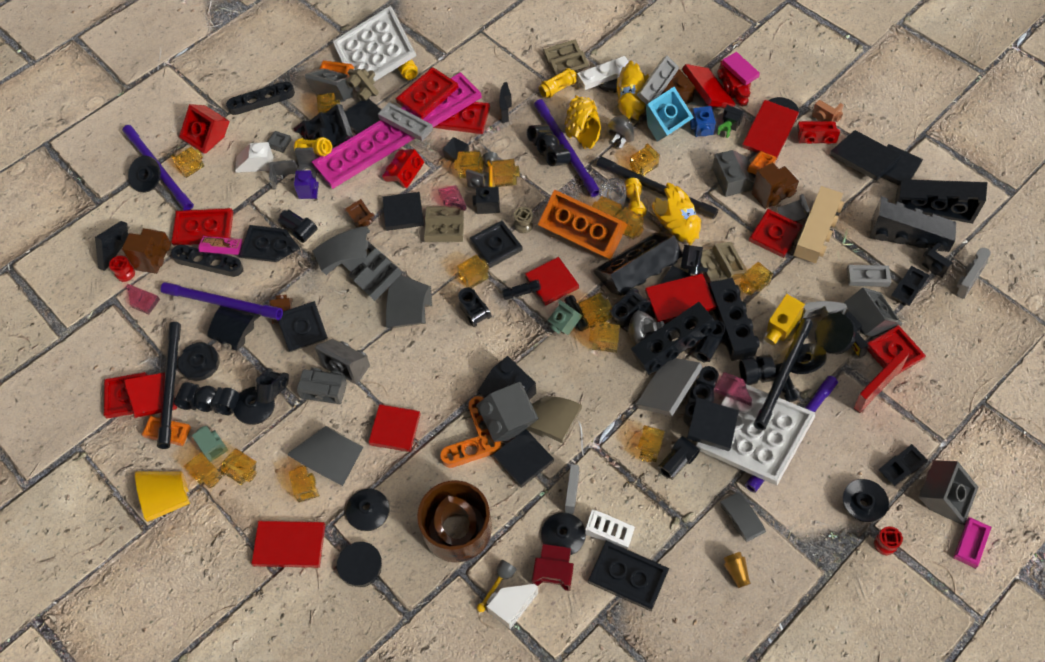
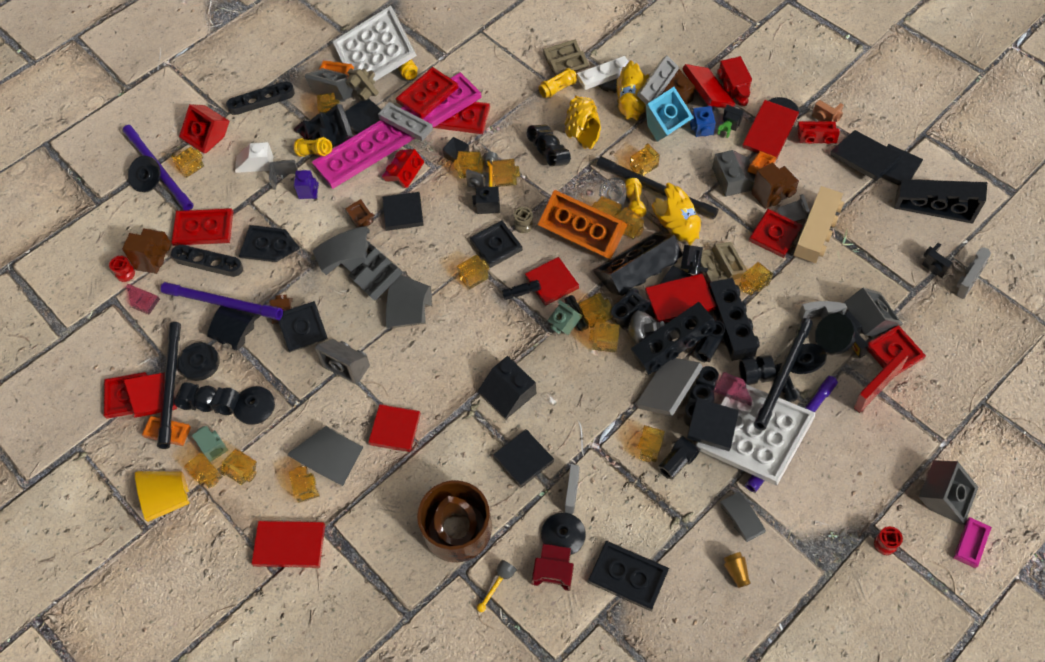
black wing [95,221,129,271] -> none
dark pink tile [199,236,242,255] -> none
black piece [255,368,289,403] -> none
dark grey tile [267,131,292,153] -> none
black piece [278,210,318,243] -> none
flat silver bracket [295,148,317,178] -> none
dark grey brick [297,368,347,404] -> none
black tile [337,542,382,588] -> none
black dish [346,489,390,531] -> none
dark tan slope [424,206,464,242] -> none
clear pink tile [438,185,467,211] -> none
orange beam [440,396,501,468] -> none
black piece [458,287,492,327] -> none
dark grey slope [477,382,539,442] -> none
white slope [487,584,538,629] -> none
black slope [499,82,512,123] -> none
dark tan slope [526,396,582,443] -> none
dark purple piece [534,99,601,197] -> none
white slope [585,509,635,549] -> none
flat silver piece [607,115,634,149] -> none
dark pink tile [722,52,760,86] -> none
yellow torso [764,294,805,345] -> none
black dish [843,479,889,522] -> none
light grey plate [847,265,891,287] -> none
black wedge [869,196,956,252] -> none
black slope [878,444,928,487] -> none
black slope [891,266,930,306] -> none

